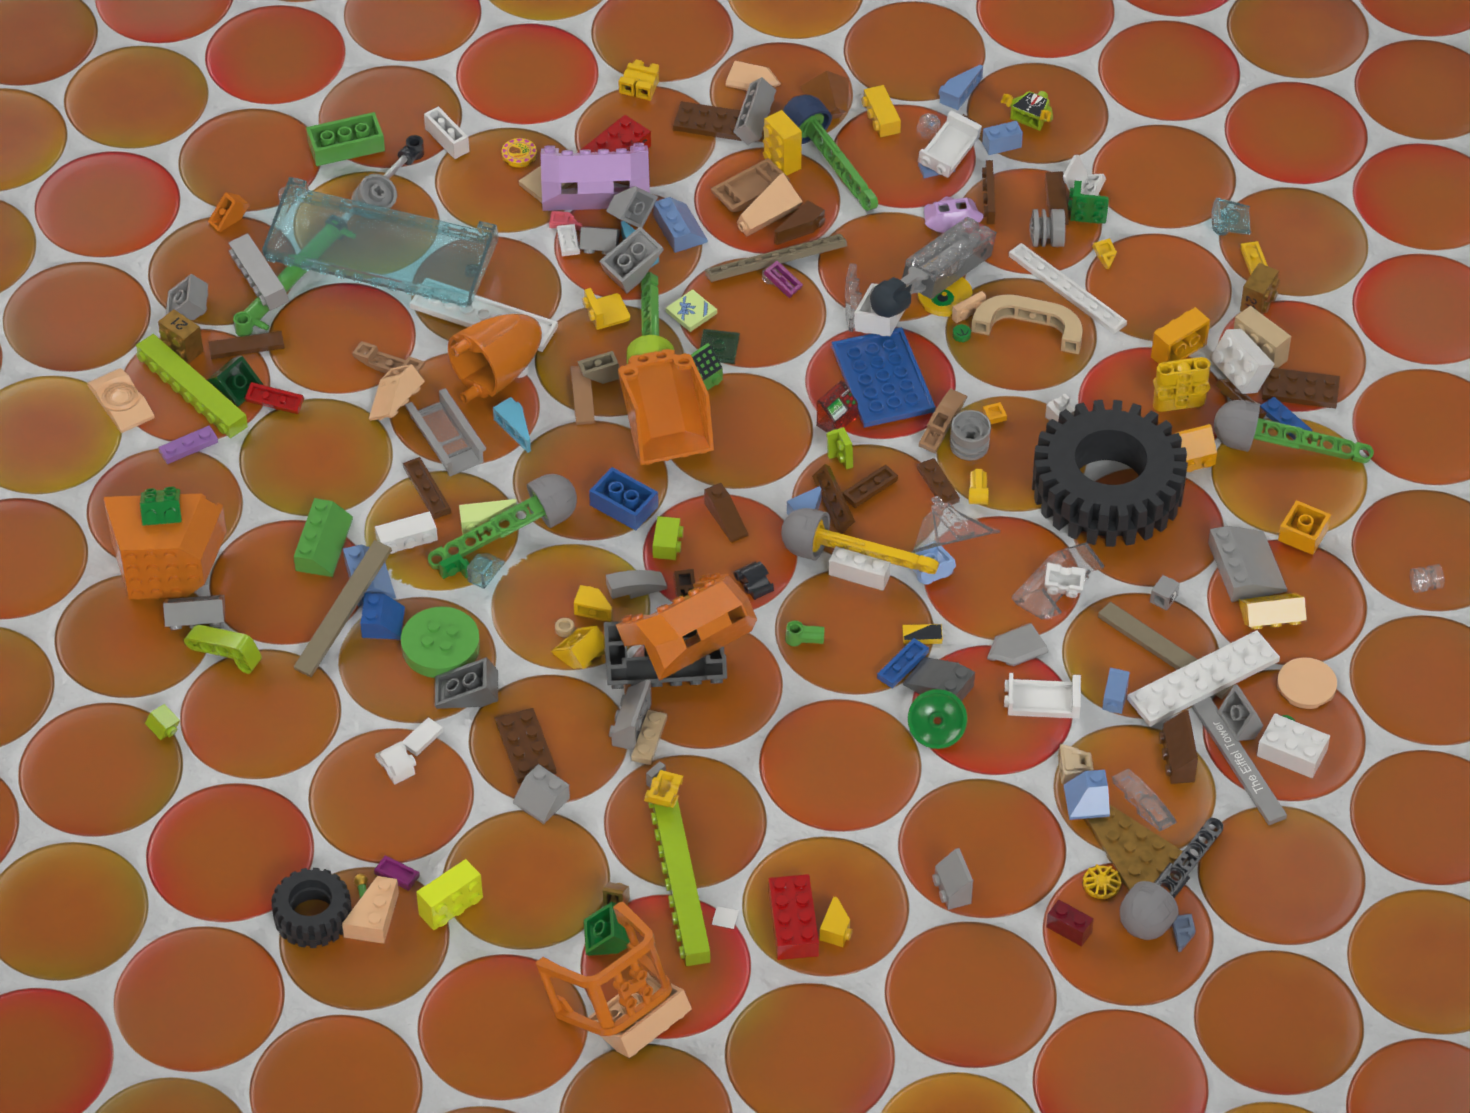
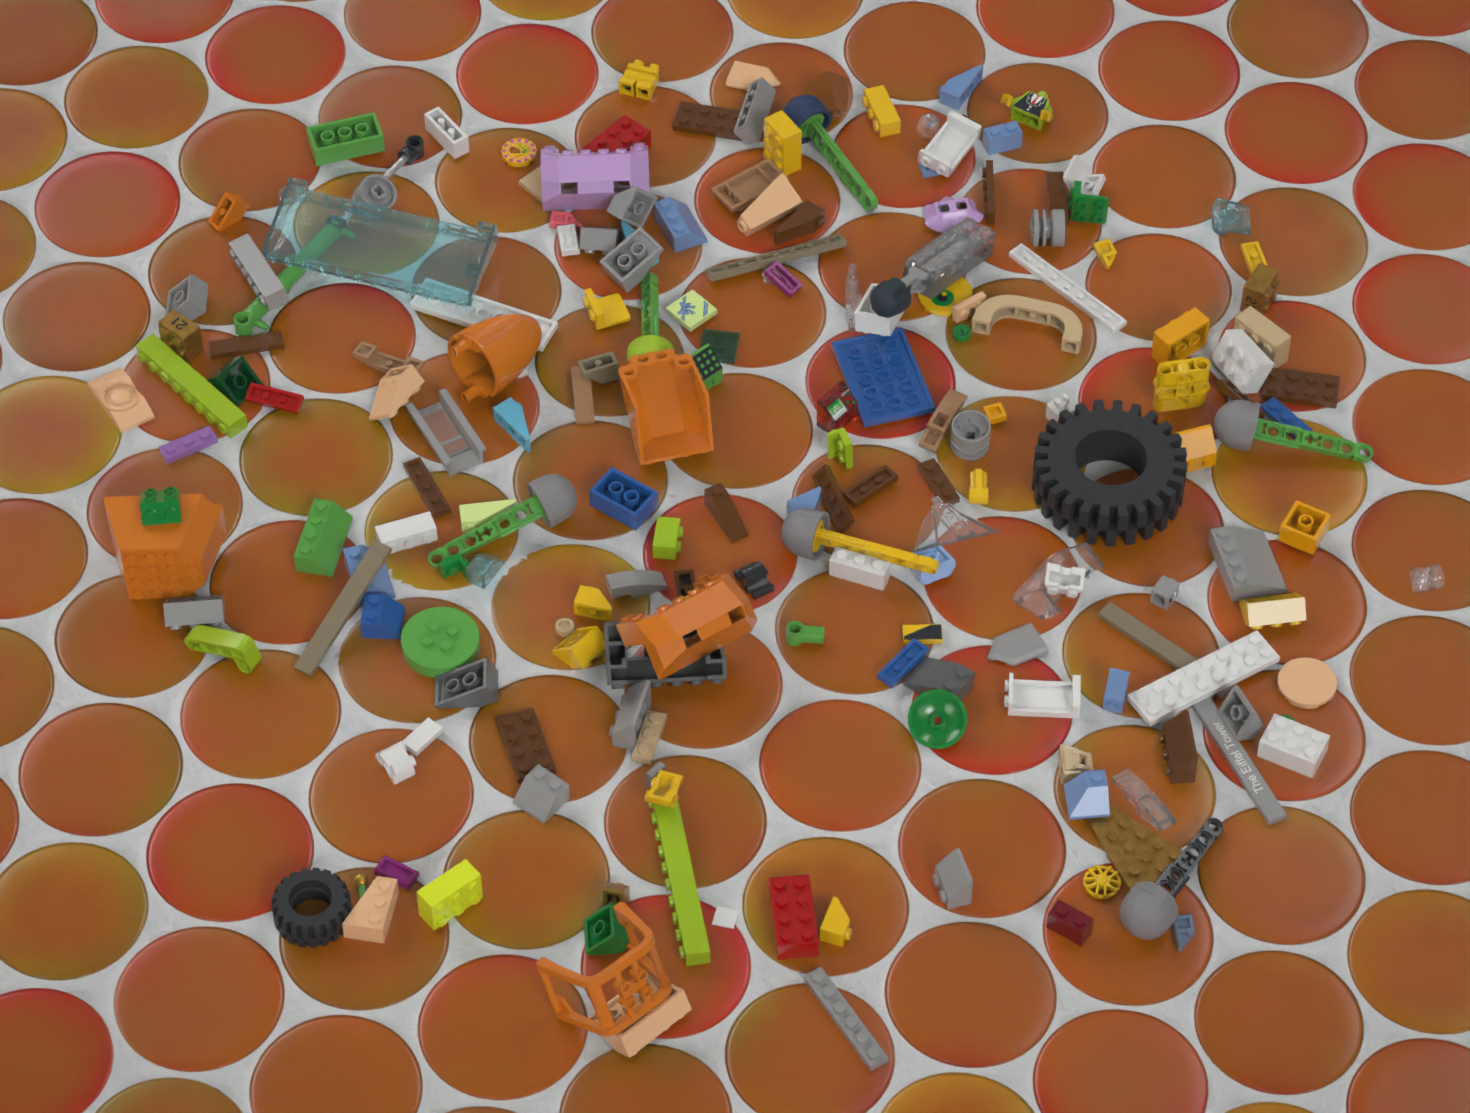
lime brick [145,704,180,740] -> none
none -> light grey plate [803,967,888,1072]

